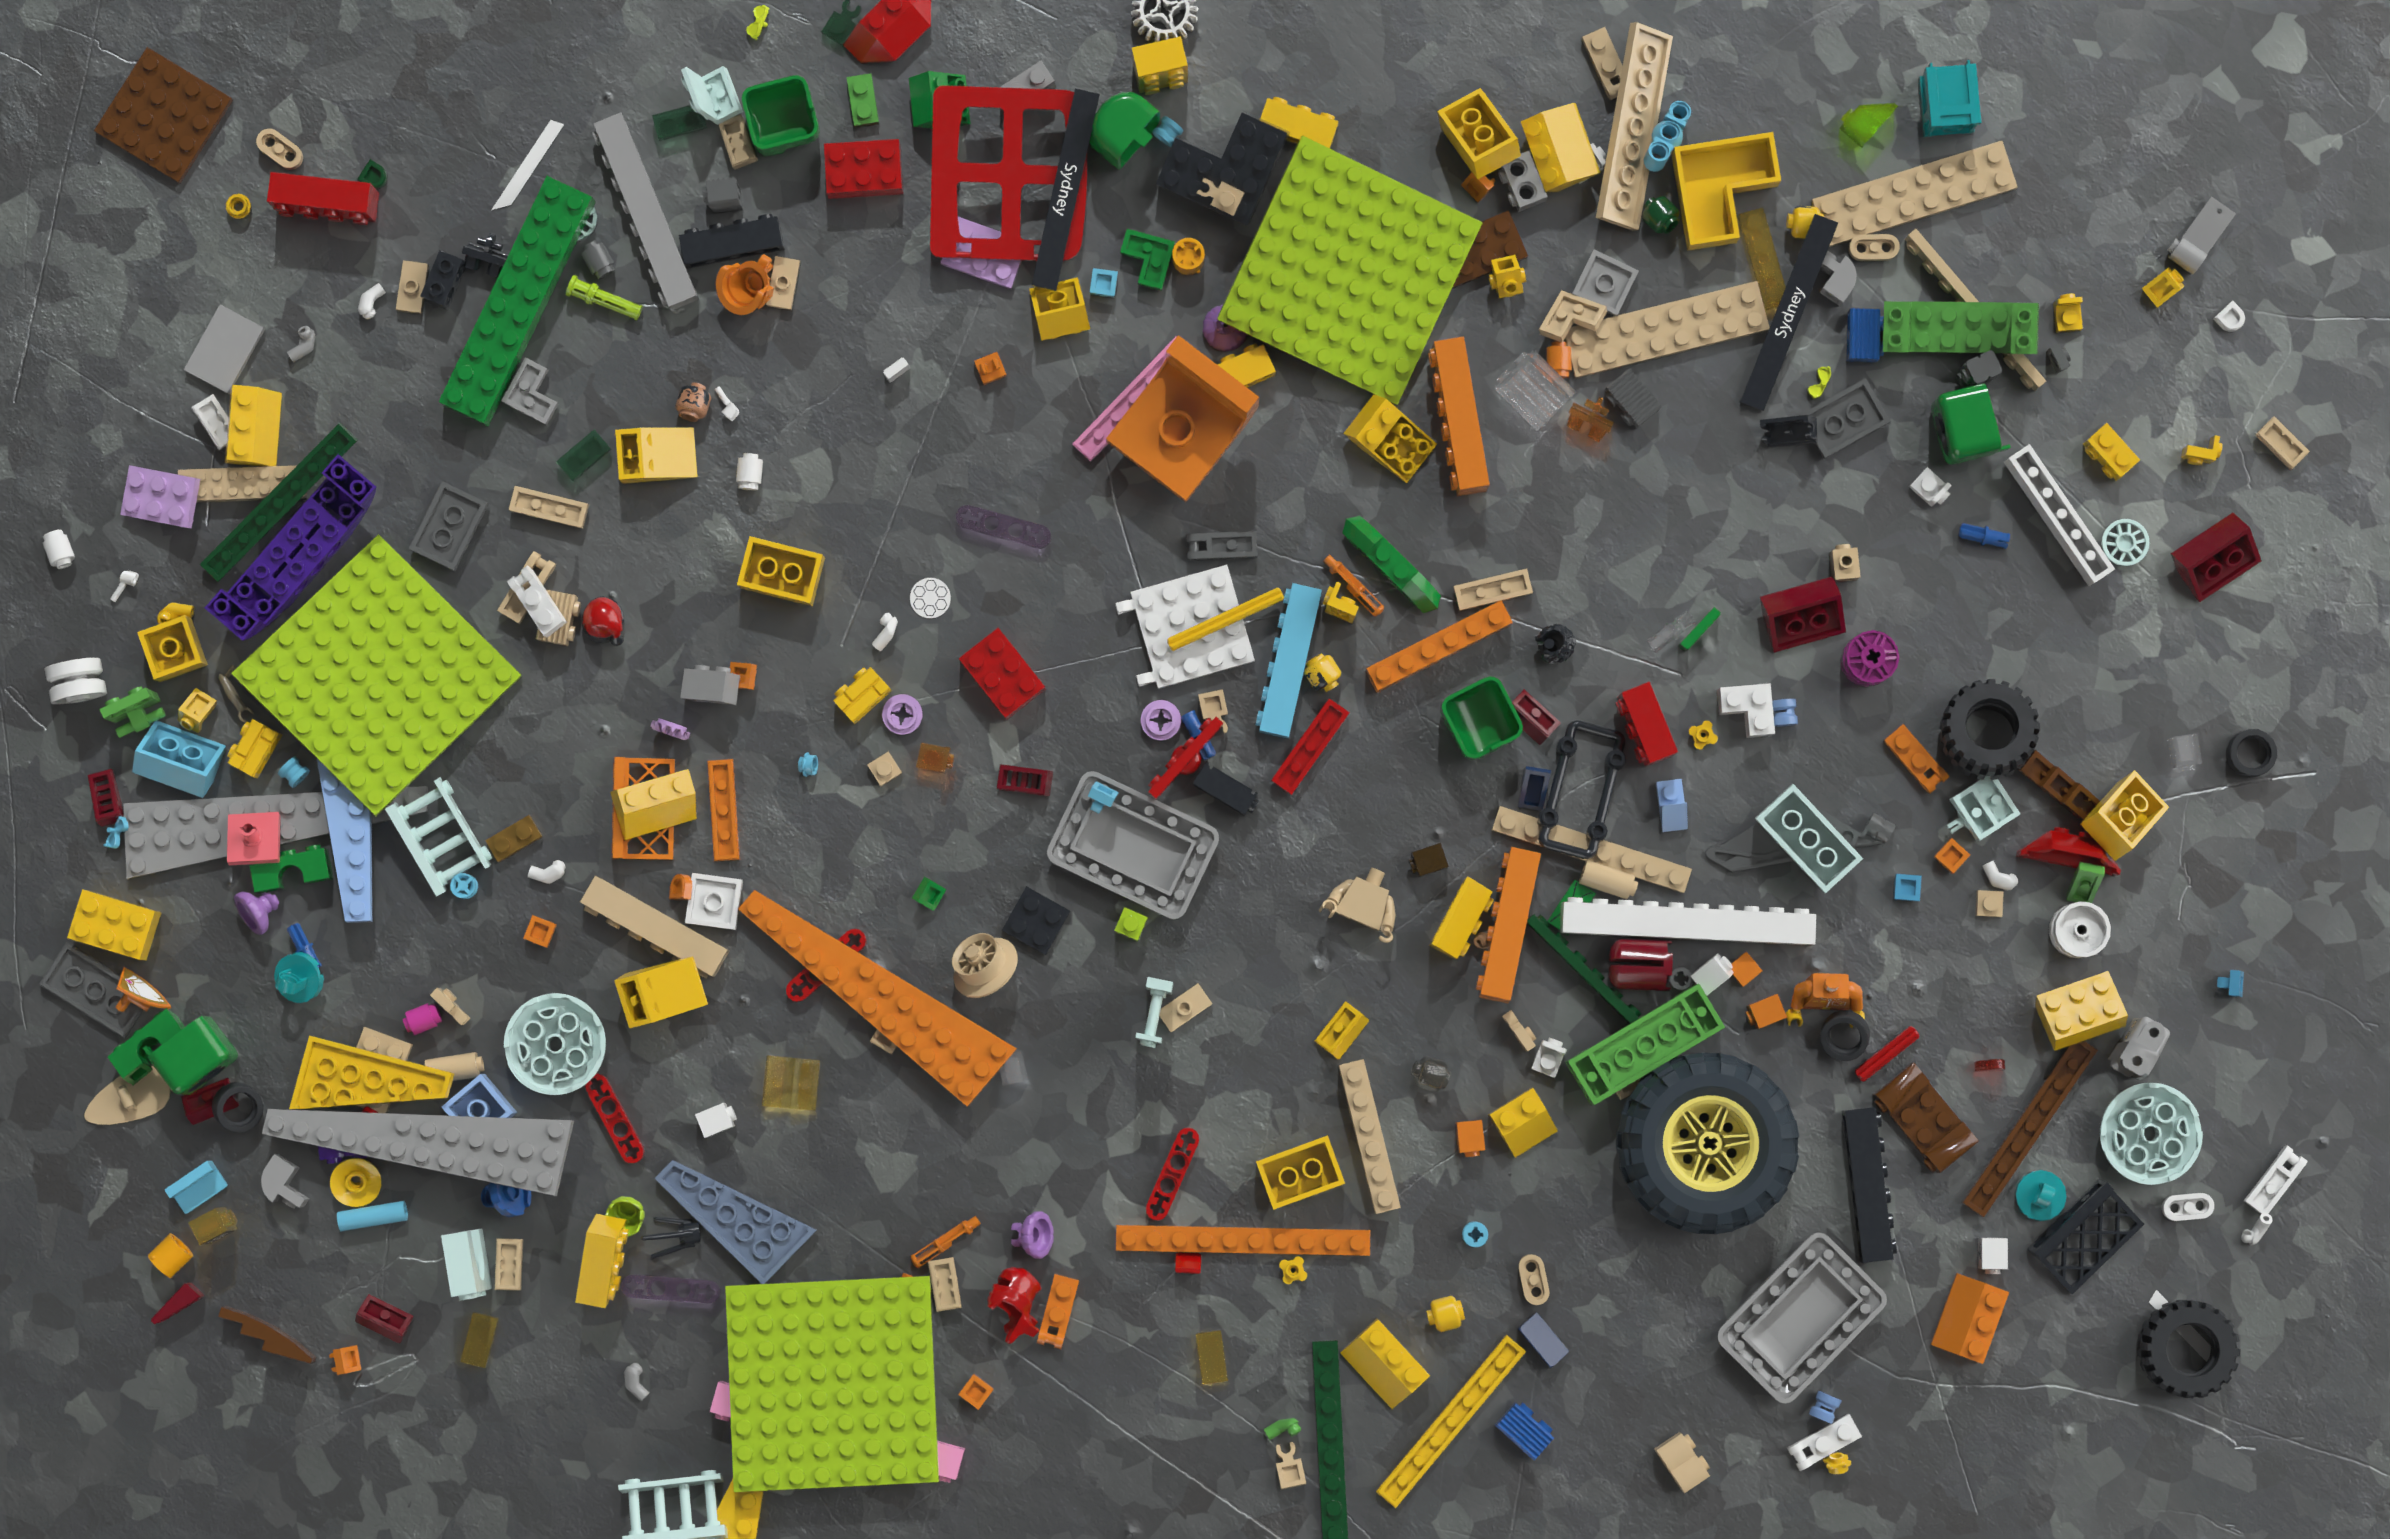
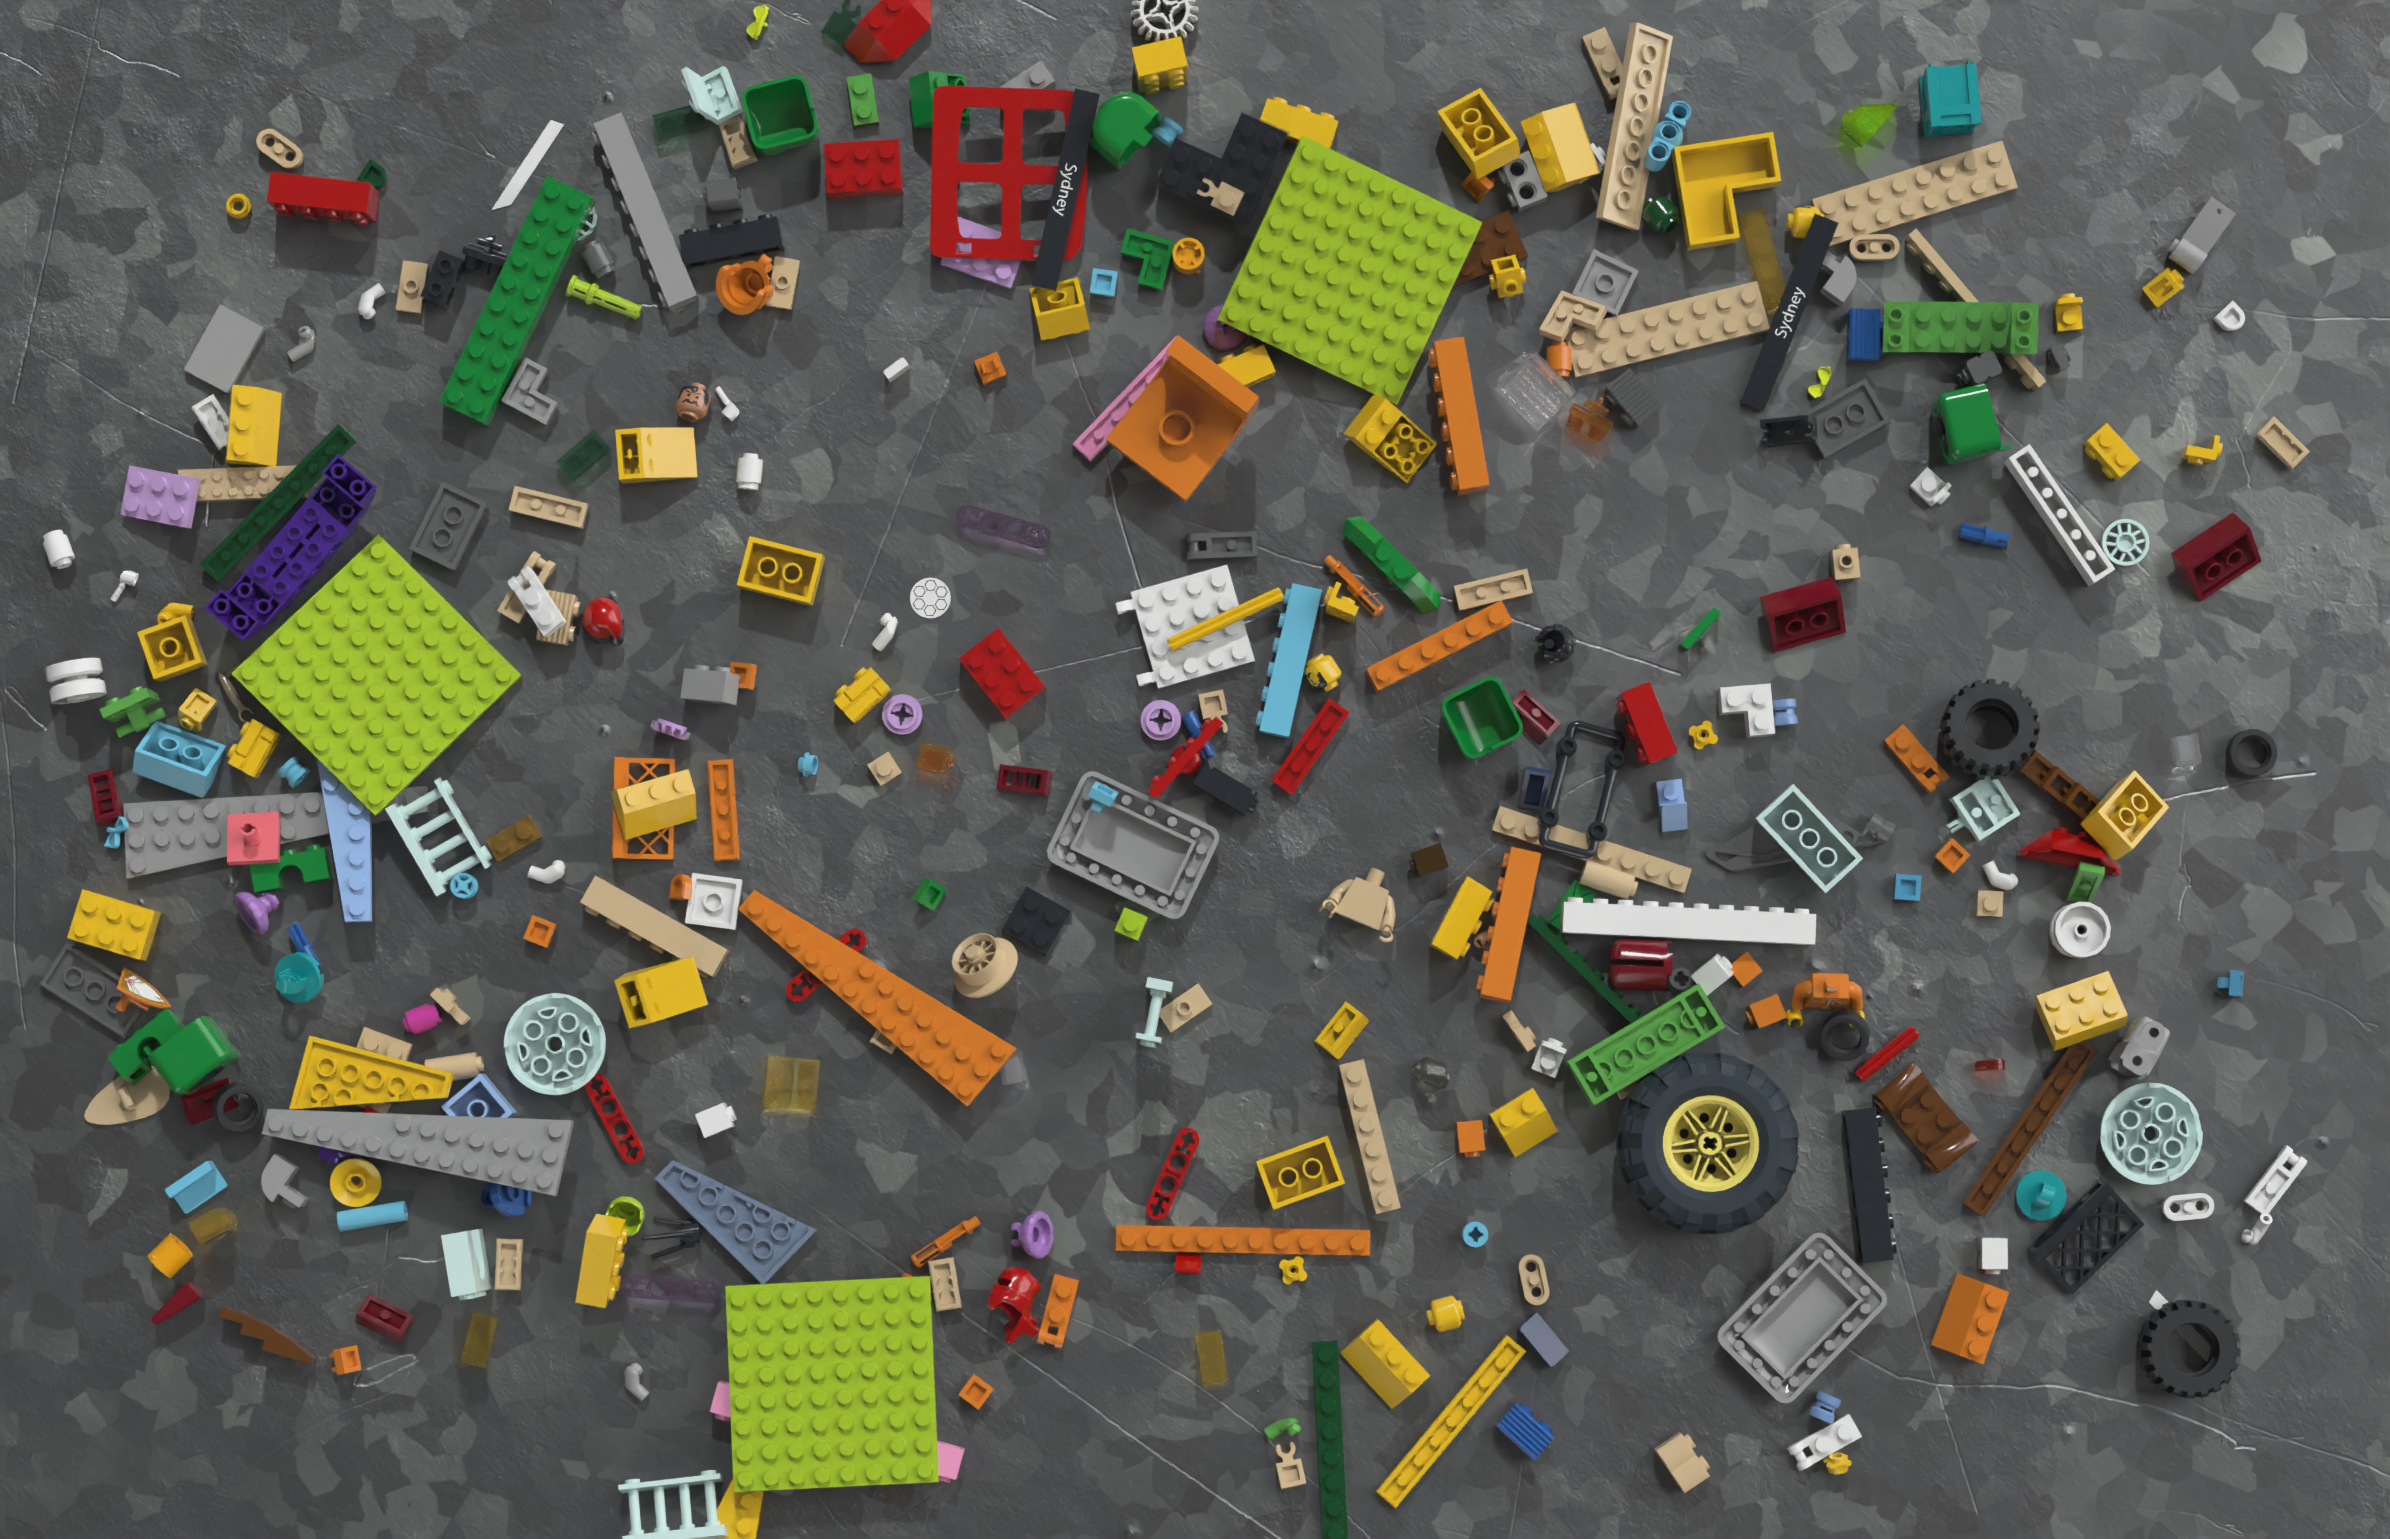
reddish brown plate [94,47,233,184] -> none
magenta wheel [1840,630,1900,687] -> none

